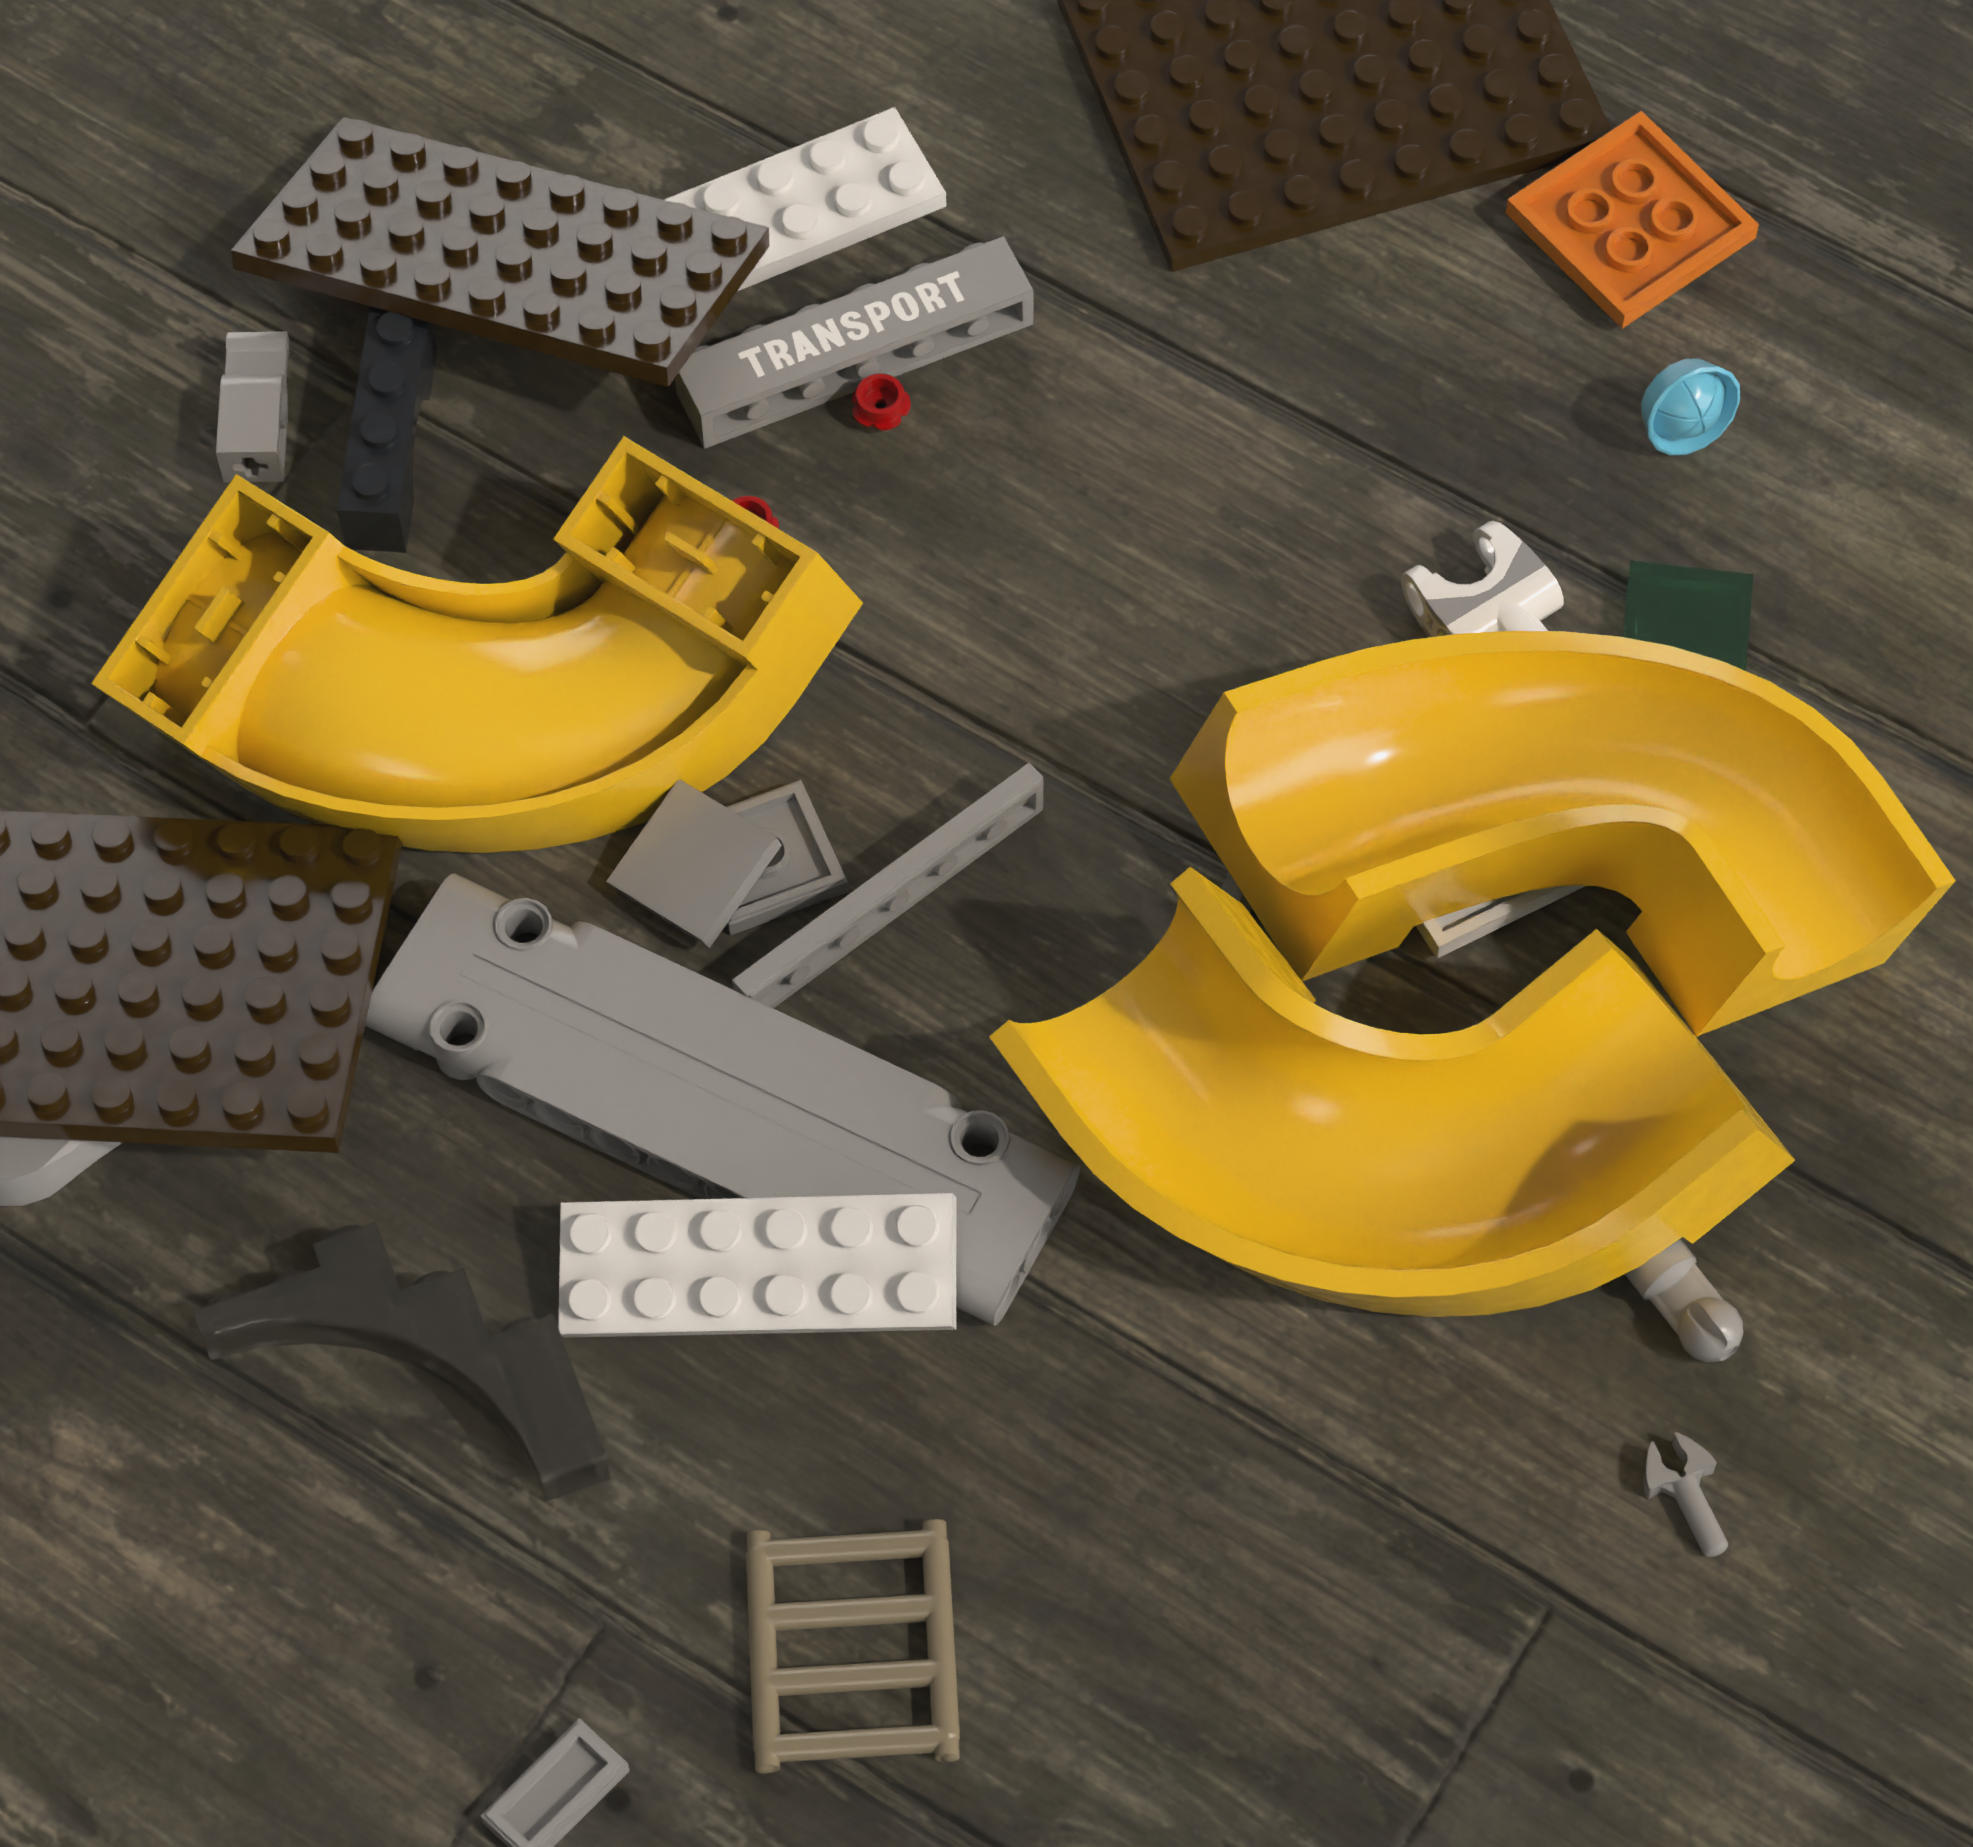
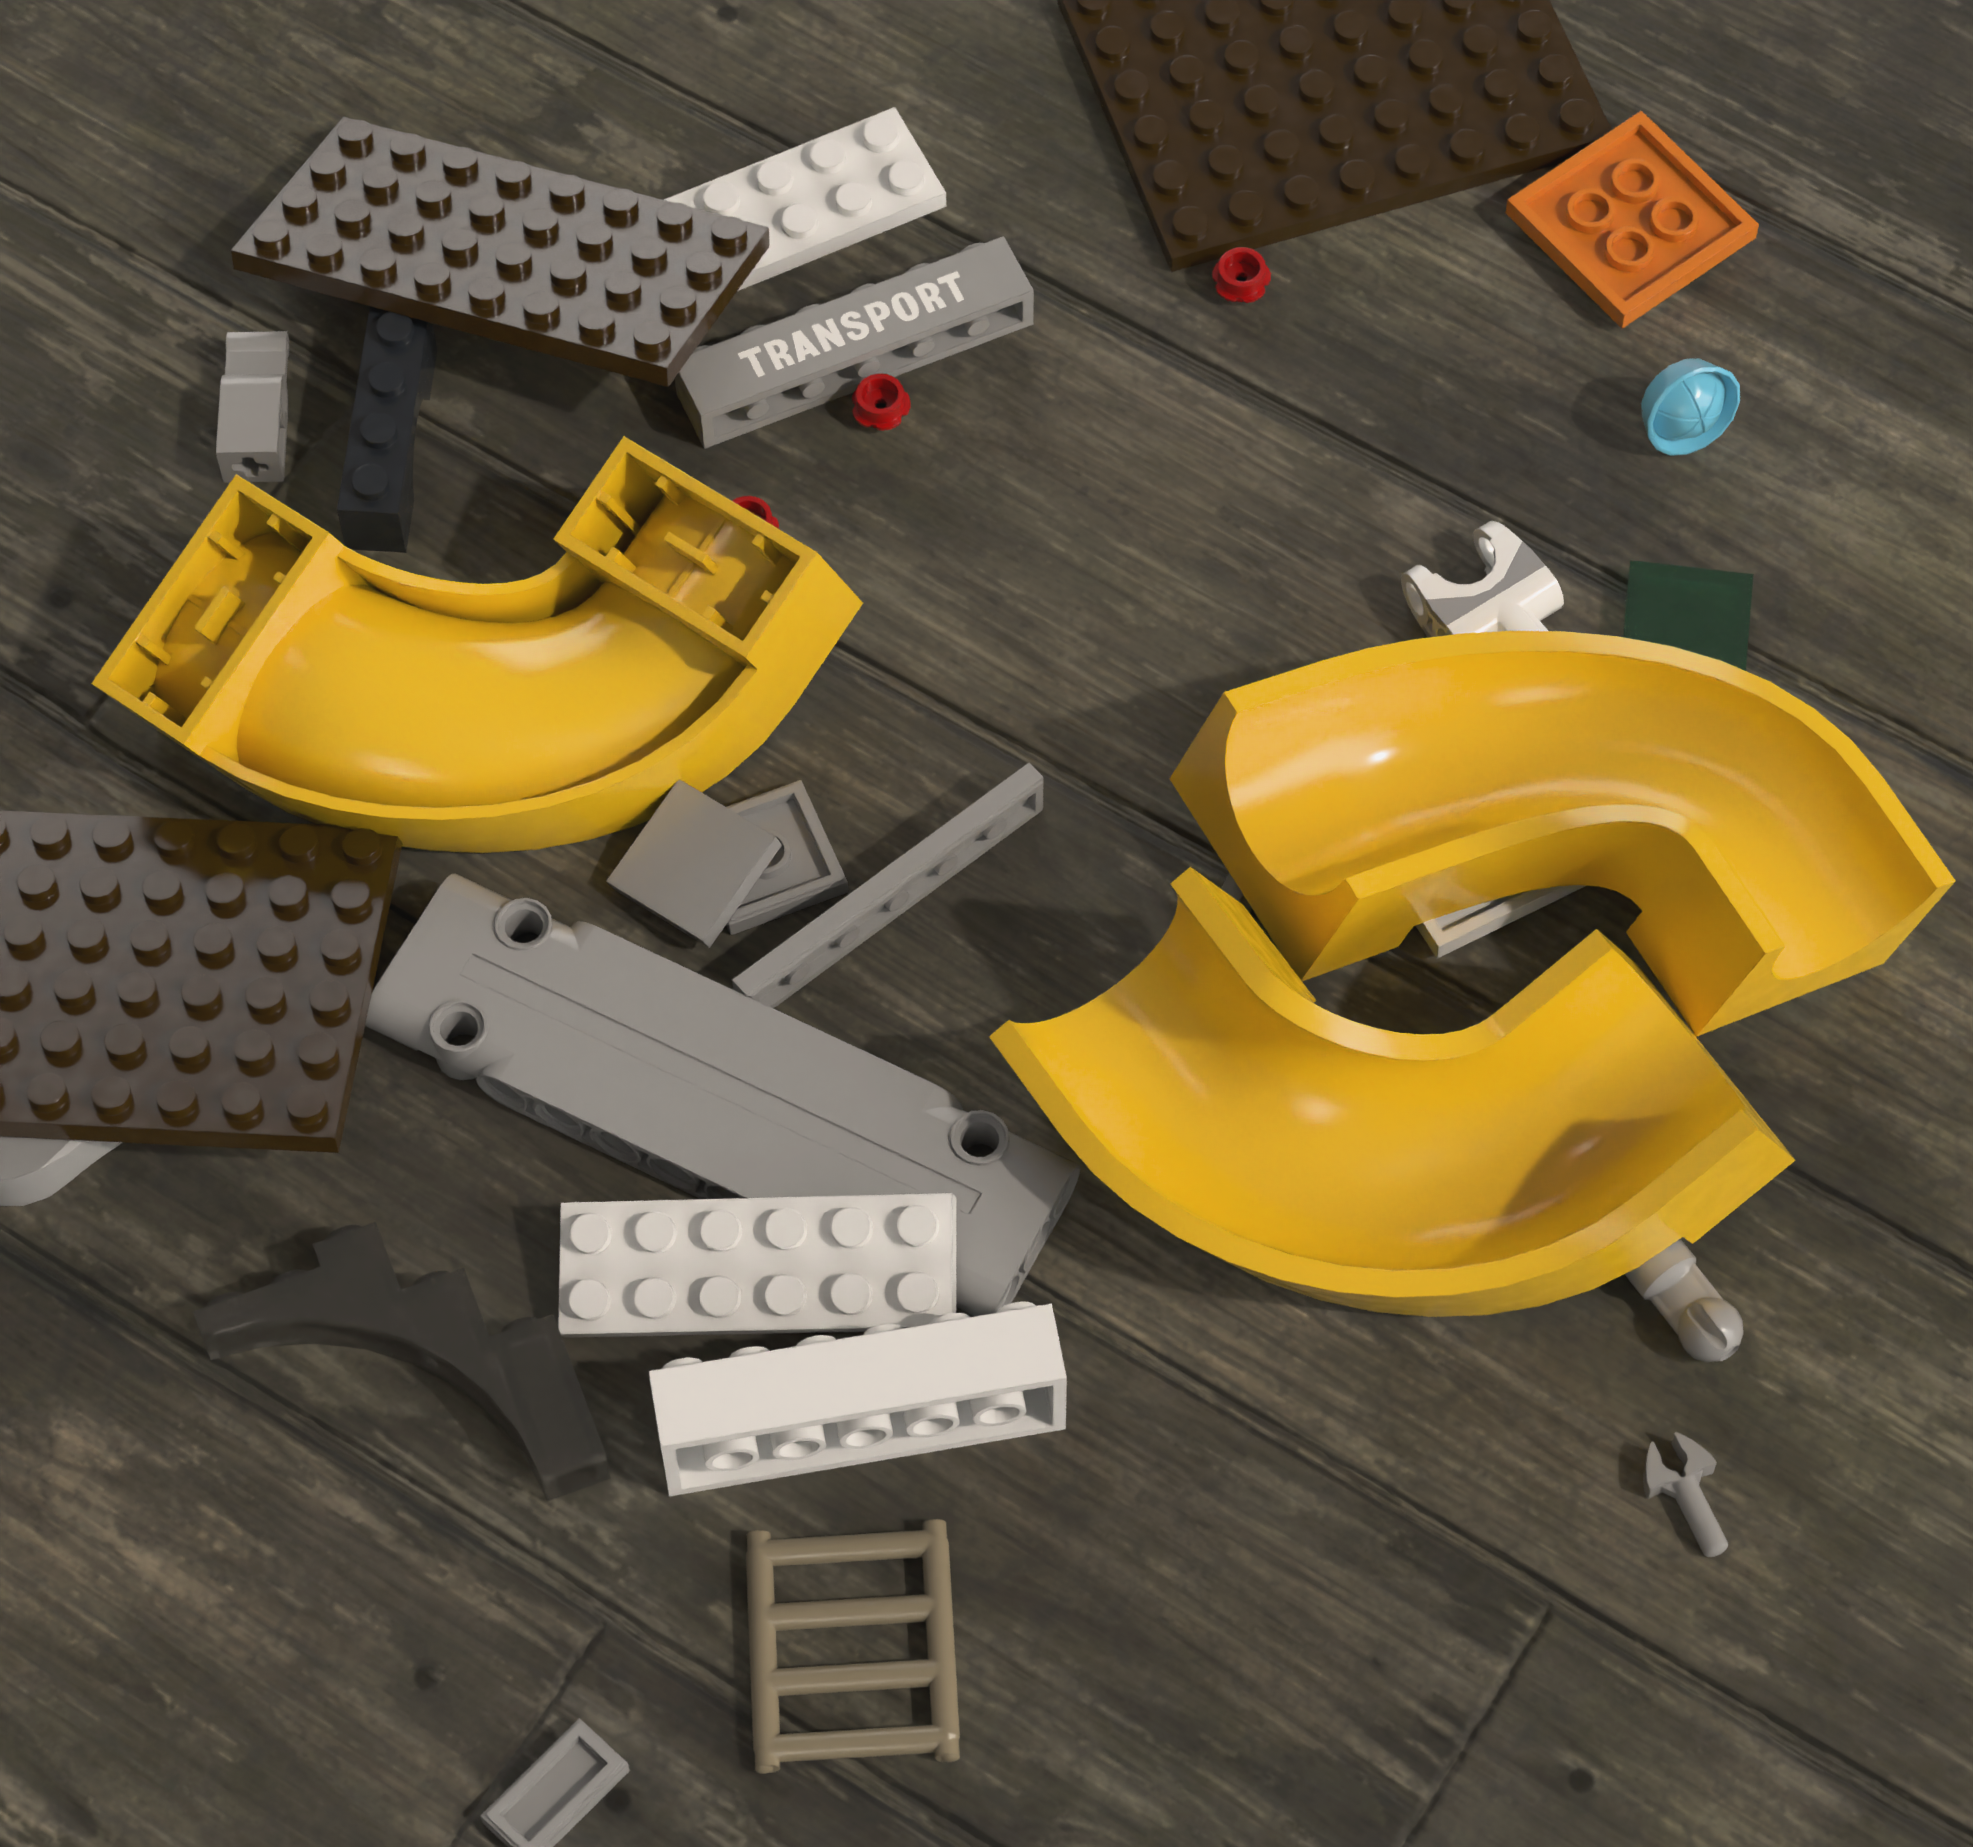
none -> white brick [649,1302,1067,1496]
none -> red plate [1212,247,1271,303]

